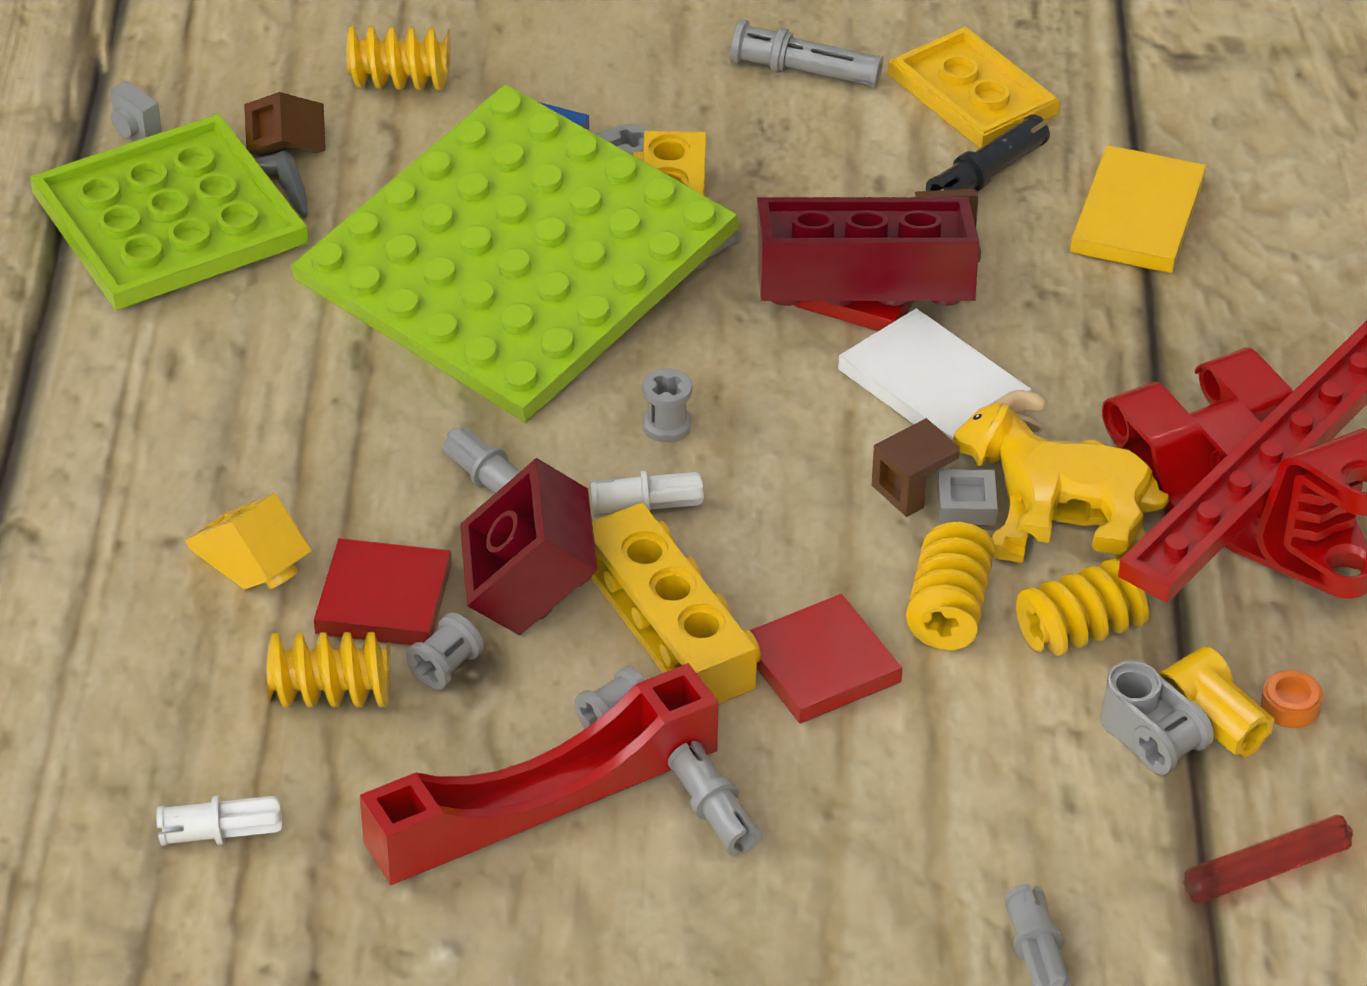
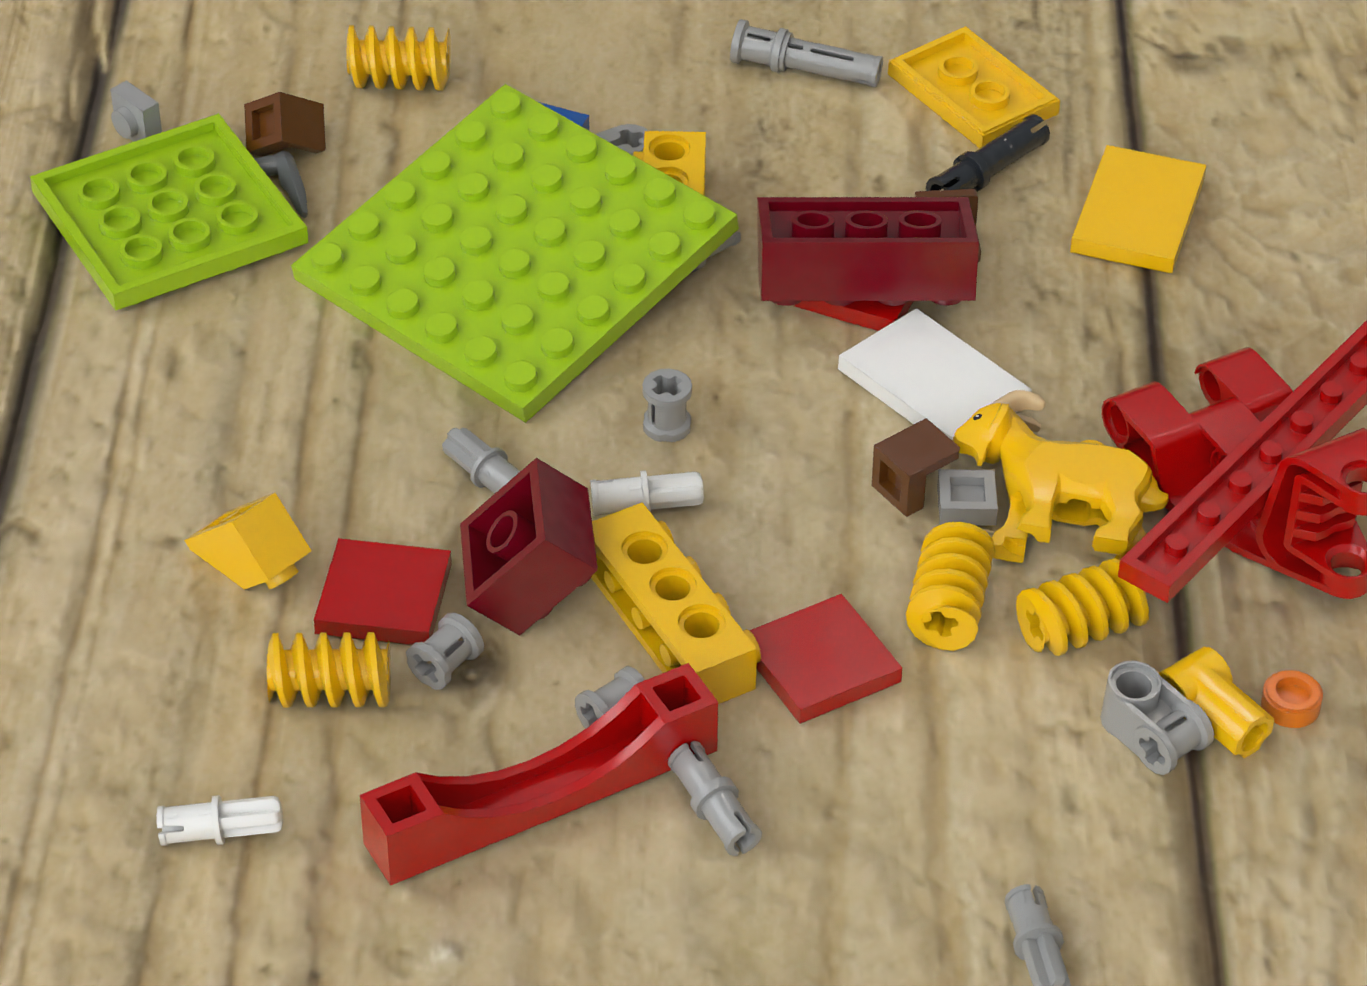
clear red axle [1183,814,1354,904] -> none

